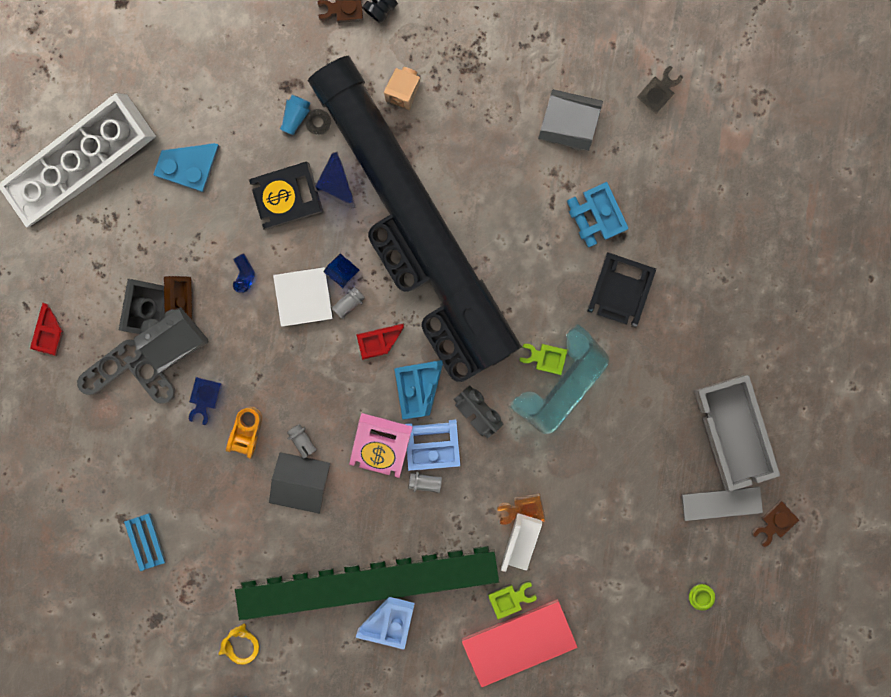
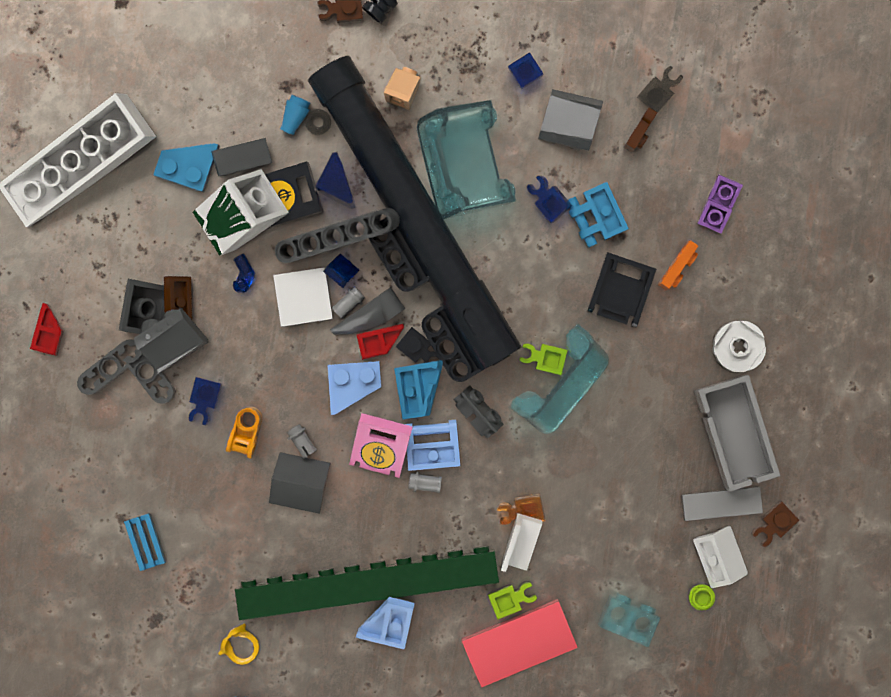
none -> white slope [192,169,289,256]
none -> dark grey slope [211,138,272,176]
none -> dark grey beam [275,208,400,263]
none -> light blue wing [327,361,381,415]
none -> dark grey piece [330,287,405,335]
none -> black plate [396,327,440,363]
none -> clear light blue windscreen [417,100,516,219]
none -> clear blue plate [508,52,544,89]
none -> clear blue plate [526,175,572,223]
none -> clear light blue brick [598,593,660,647]
none -> reddish brown plate [623,107,658,153]
none -> orange plate [658,240,698,290]
none -> white panel [693,526,748,588]
none -> medium lavender slope [698,174,743,234]
none -> white plate [712,321,766,372]

